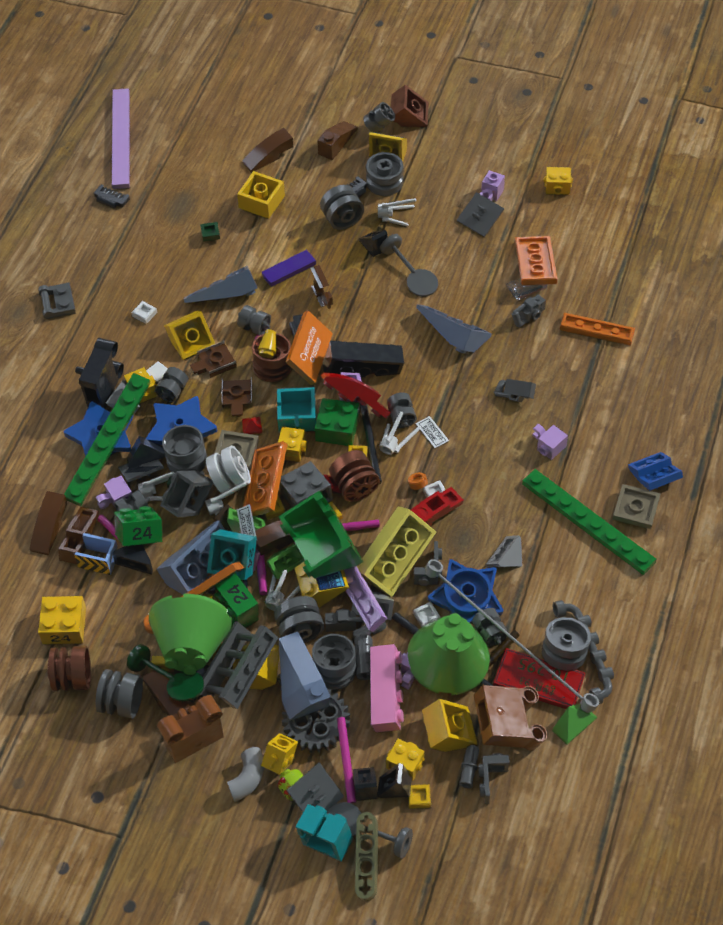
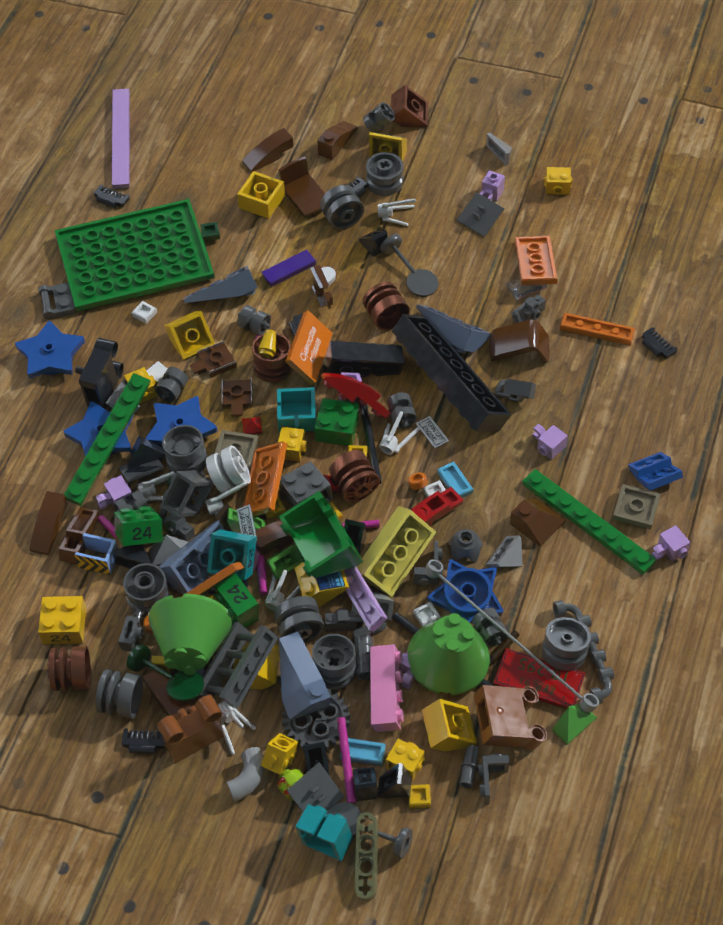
none -> blue plate [15,321,85,379]
none -> green plate [54,199,215,312]
none -> dark grey piece [119,608,144,652]
none -> black piece [122,728,165,754]
none -> dark grey wheel [123,563,170,617]
none -> light grey slope [149,535,188,566]
none -> dark grey piece [159,506,195,542]
none -> white plant [218,701,256,755]
none -> reddish brown piece [278,156,325,217]
none -> black slope [303,741,330,776]
none -> white tile [321,267,336,287]
none -> medium azure tile [340,738,386,766]
none -> black slope [344,519,366,555]
none -> copper wheel [362,282,410,330]
none -> black brick [392,314,511,432]
none -> medium azure tile [437,462,473,498]
none -> dark grey piece [448,529,483,563]
none -> light grey slope [486,132,512,166]
none -> reddish brown piece [489,320,550,363]
none -> reddish brown slope [510,498,566,547]
none -> black piece [642,327,678,359]
none -> lavender brick [651,525,690,561]

